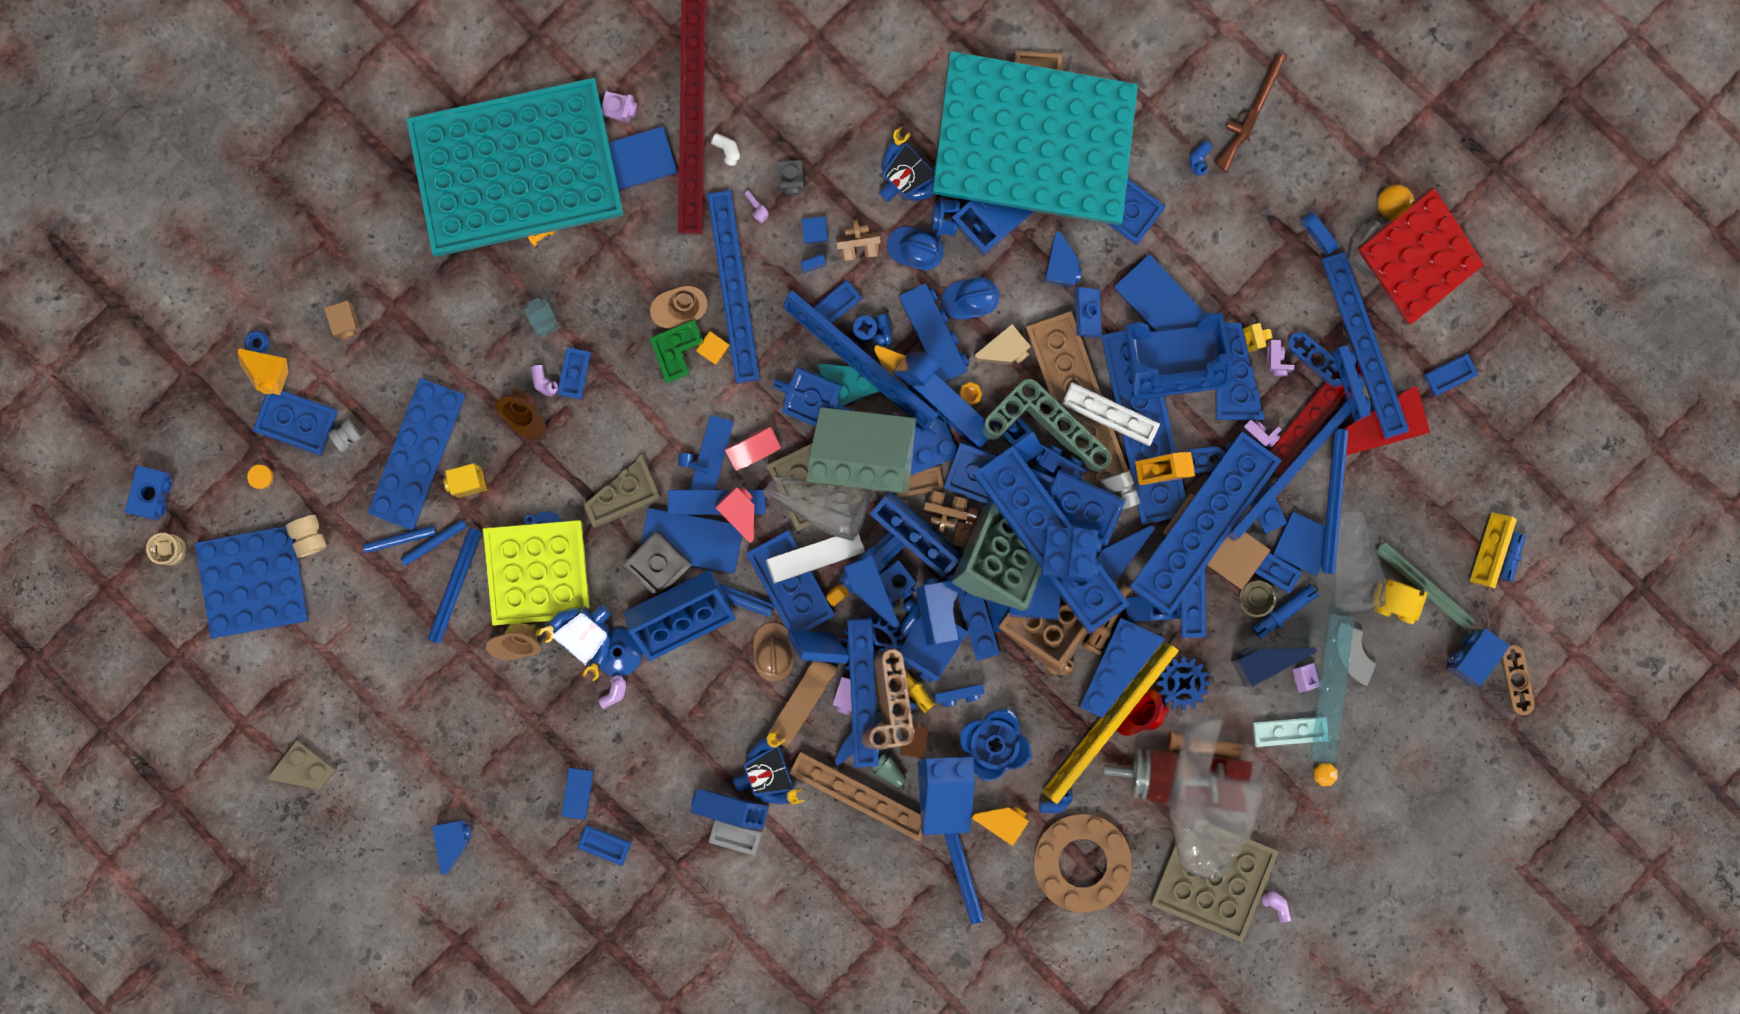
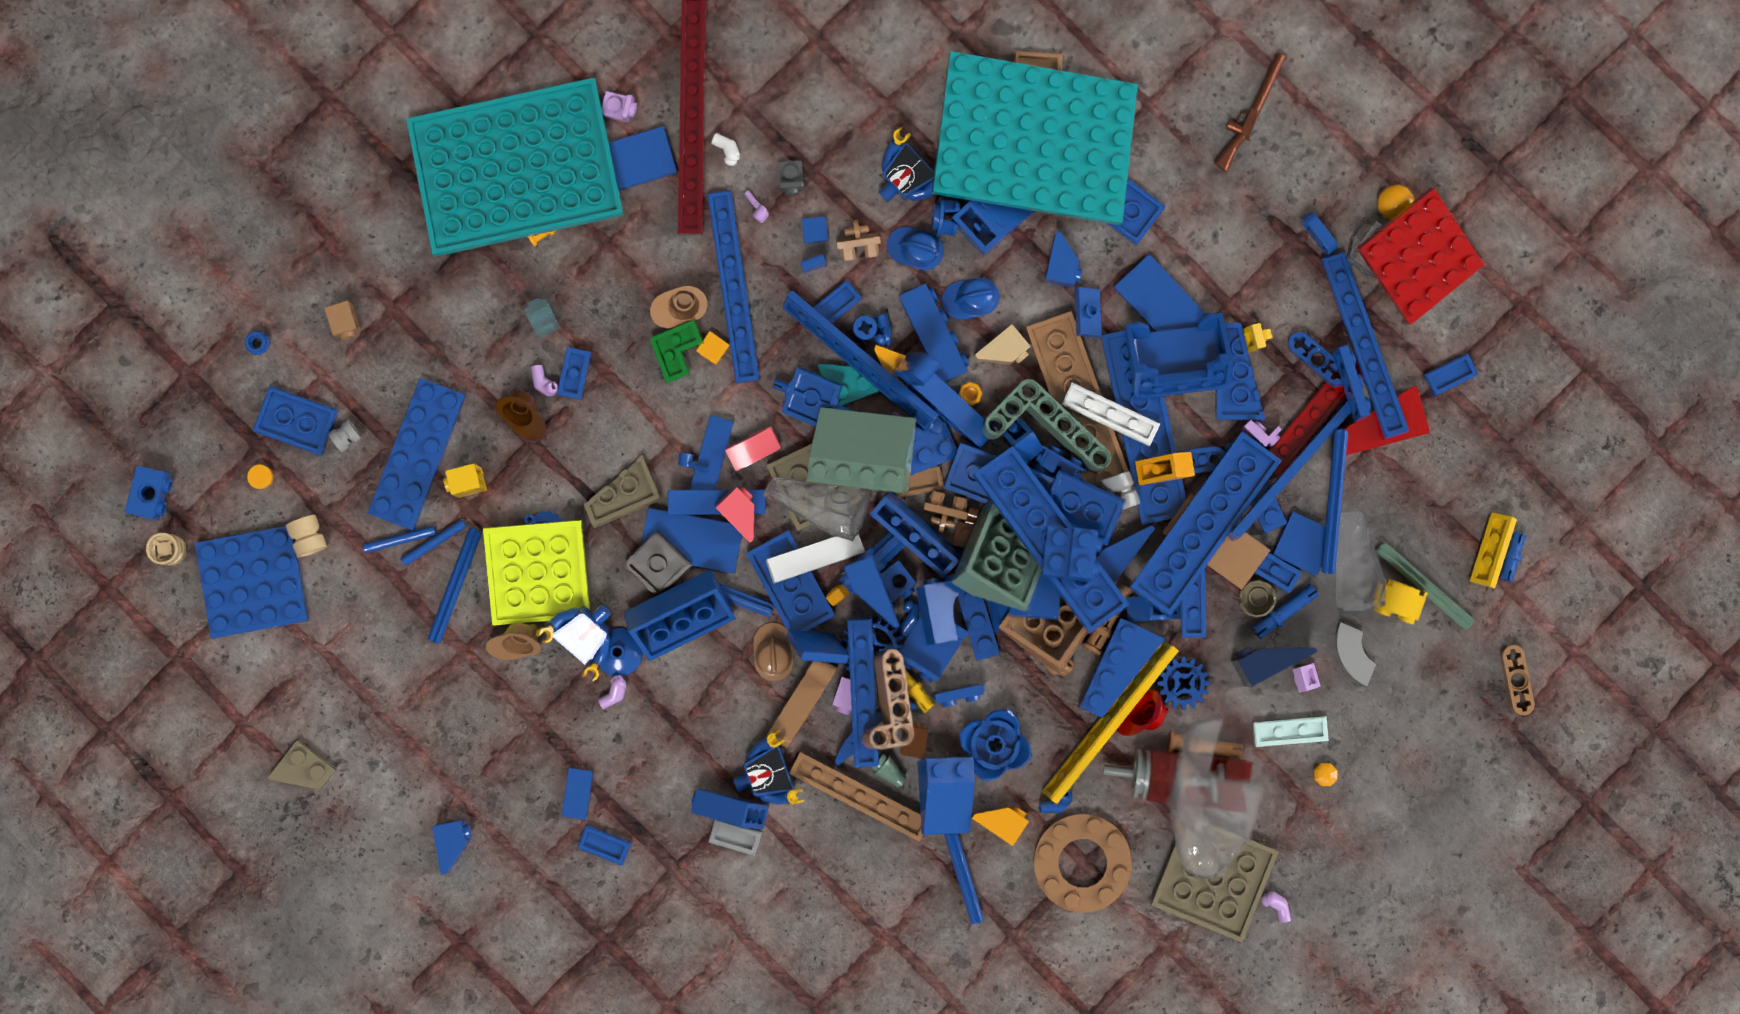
light orange slope [237,349,289,395] -> none
blue arm [1189,140,1213,176] -> none
lavender bracket [1266,340,1295,376] -> none
clear light blue tile [1310,614,1355,763] -> none
blue brick [1447,628,1510,686] -> none

